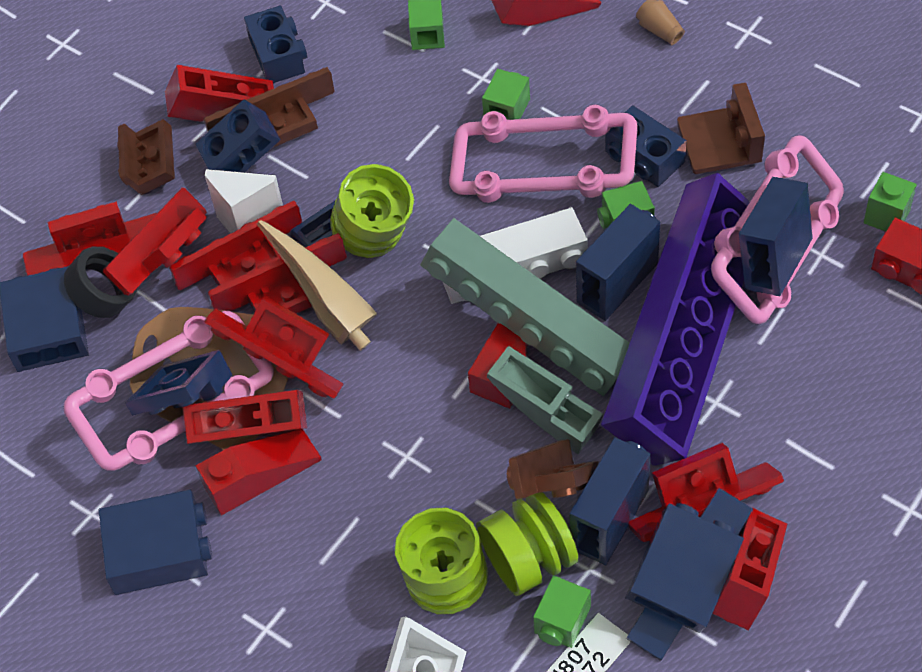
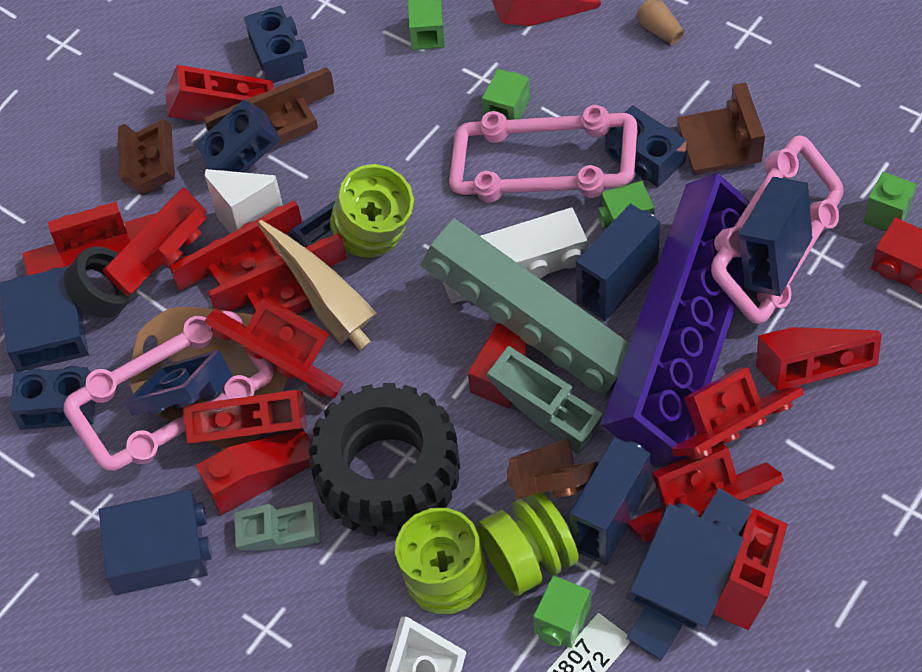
none -> dark blue brick [10,366,95,430]
none -> sand green slope [234,501,321,551]
none -> black tyre [308,383,460,537]
none -> red bracket [671,367,804,460]
none -> red slope [756,327,882,391]

